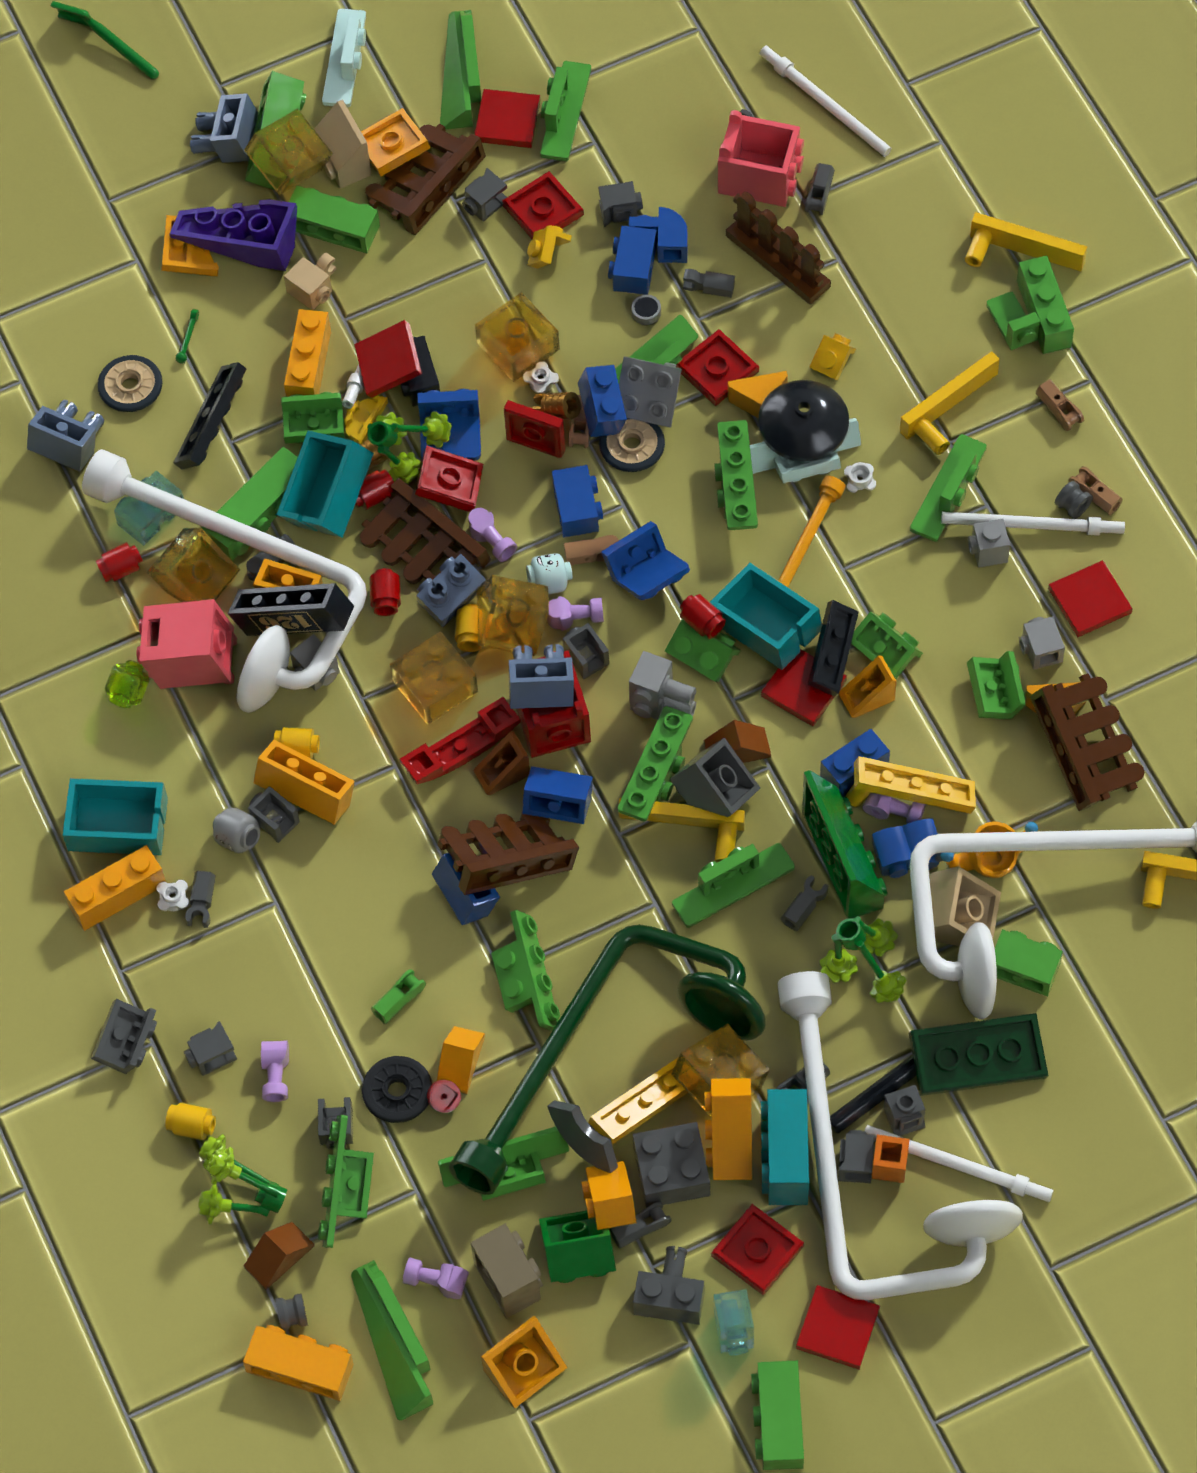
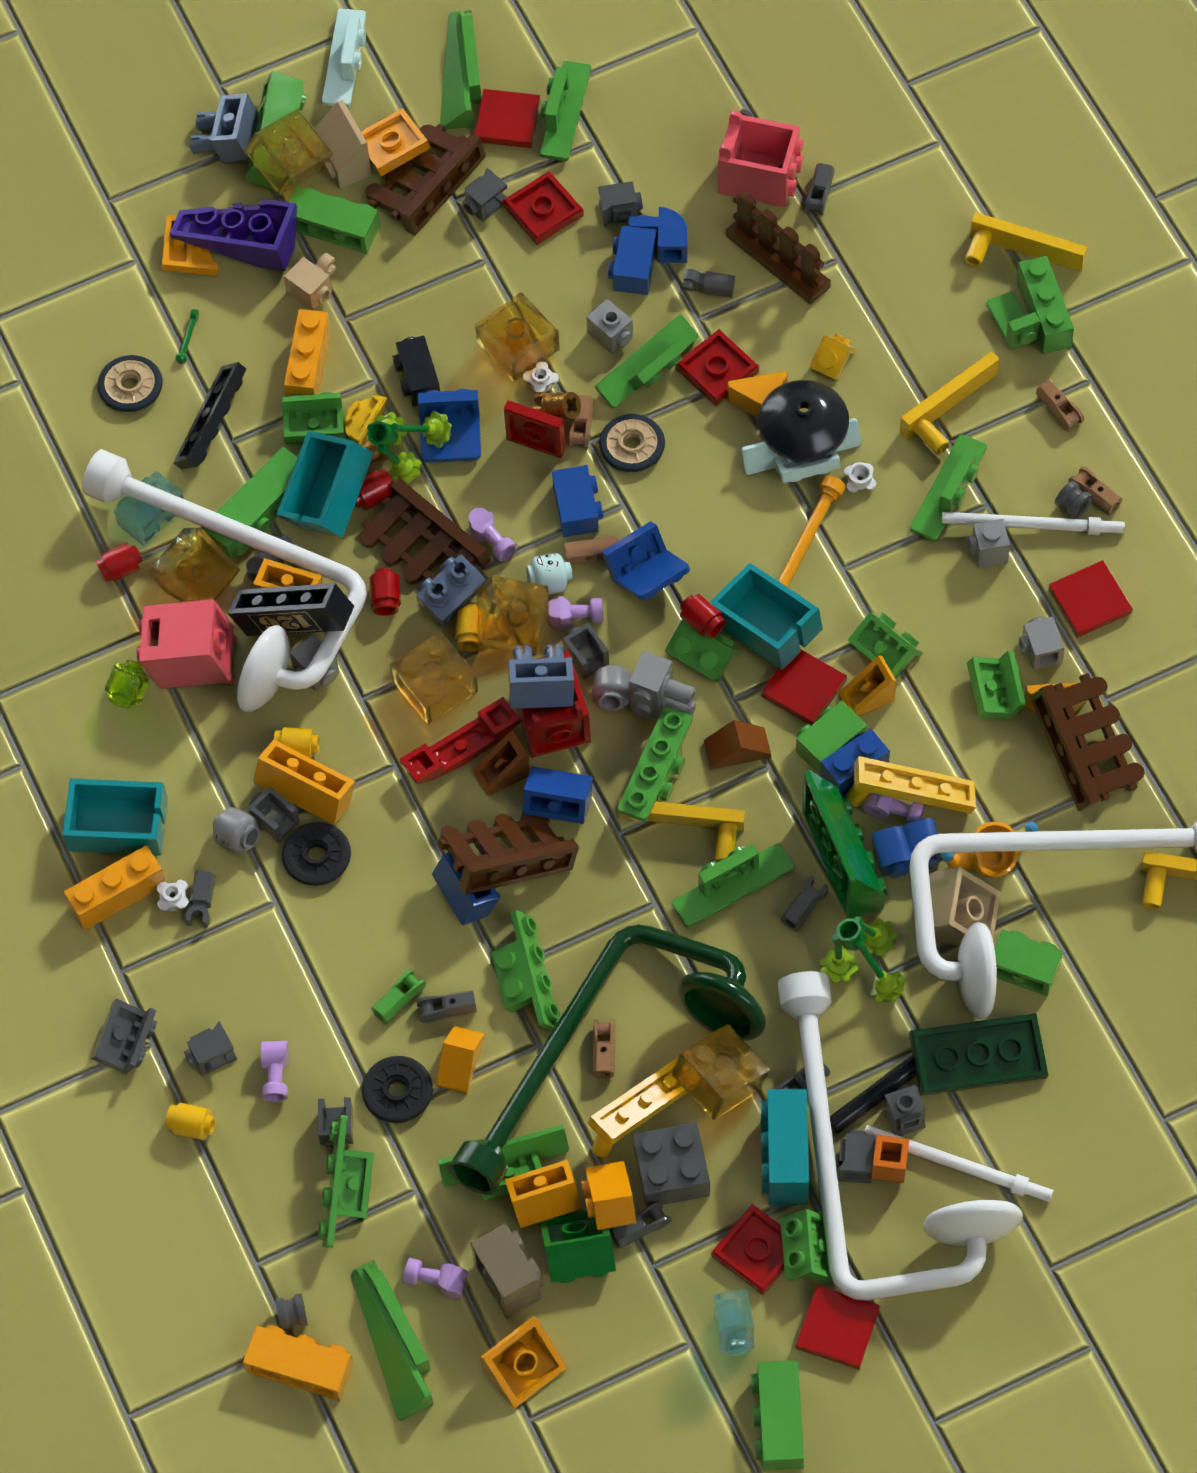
sand blue brick [27,400,104,472] -> none
green piece [51,1,159,79] -> none
plant [198,1134,287,1224] -> none
dark orange slope [243,1222,315,1290] -> none
white bar [342,364,364,409] -> none
red tile [354,320,422,398] -> none
red tile [415,446,484,512] -> none
tile [427,1080,461,1113] -> none
yellow bracket [527,225,572,269] -> none
dark grey tile [547,1100,618,1173] -> none
blue brick [578,365,627,437] -> none
light grey hinge [619,356,682,428] -> none
tile [632,295,661,325] -> none
dark grey brick [633,1246,705,1325] -> none
dark grey slope [670,738,761,817] -> none
light orange brick [705,1078,752,1180] -> none
bright green bracket [714,420,758,530] -> none
white bar [759,45,892,157] -> none
black tile [808,600,859,696] -> none
none -> black wheel [282,822,351,886]
none -> dark grey bar [416,990,477,1023]
none -> light orange brick [505,1159,583,1229]
none -> light grey brick [586,299,633,353]
none -> light grey head [592,665,632,711]
none -> medium nougat bar [592,1020,615,1078]
none -> bright green bracket [780,1209,832,1284]
none -> bright green brick [796,701,868,775]

